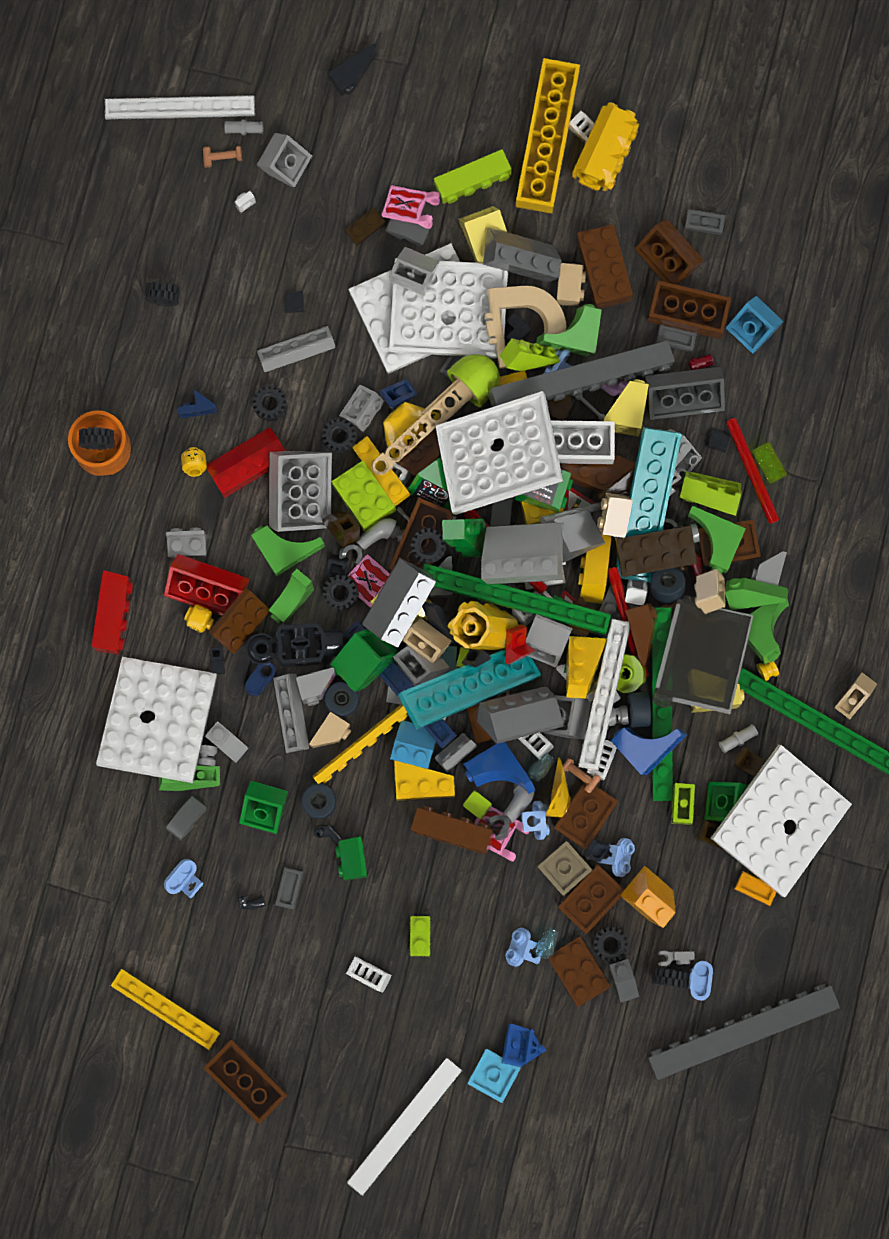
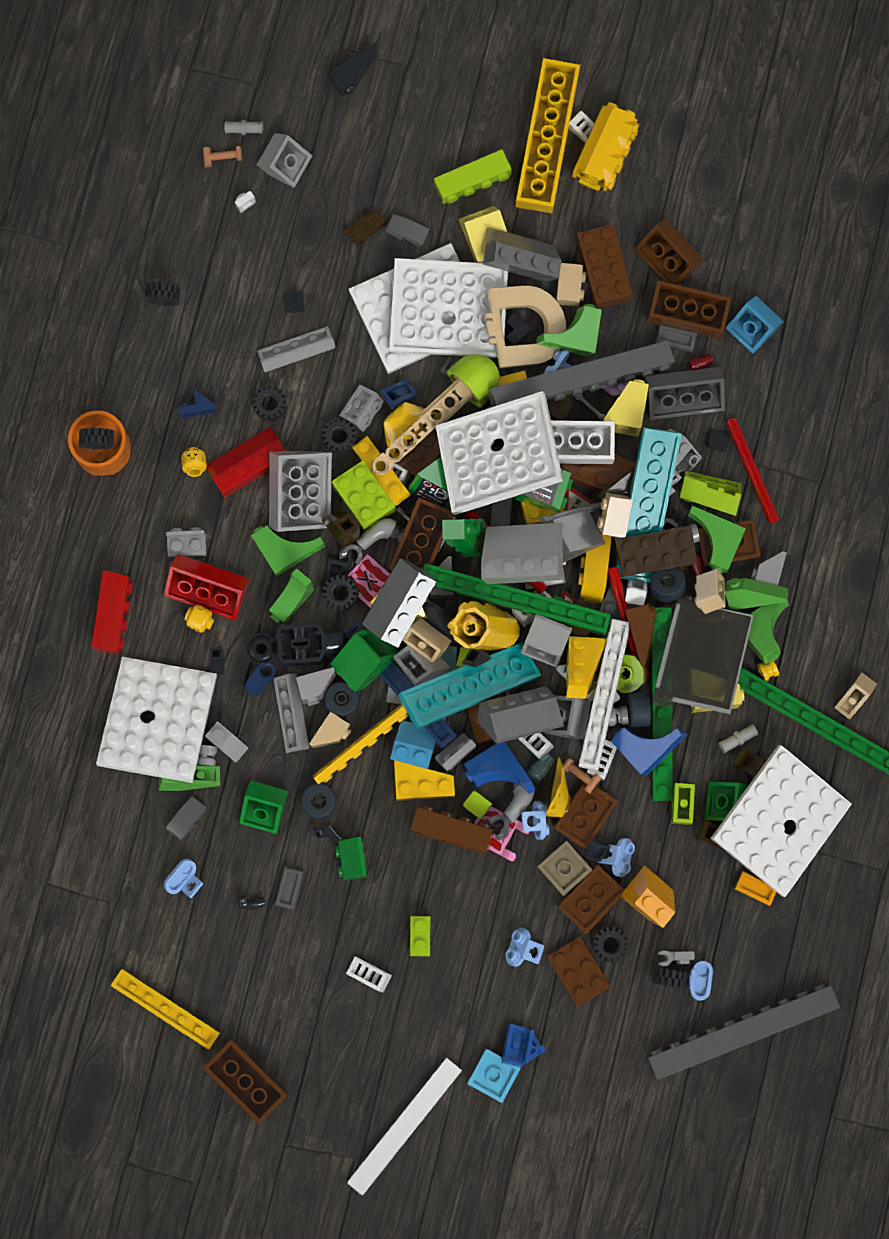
white tile [105,96,255,119] -> none
reddish brown plate [209,588,270,654] -> none
bright pink flag [382,185,440,229] -> none
light grey slope [389,247,440,296] -> none
black tyre [411,528,446,563] -> none
lime slope [499,339,560,371] -> none
red slope [506,624,535,665] -> none
clear light blue cone [535,928,558,959] -> none
dark grey slope [608,959,639,1003] -> none
dark grey plate [685,209,725,235] -> none
clear neon green plate [752,442,787,484] -> none

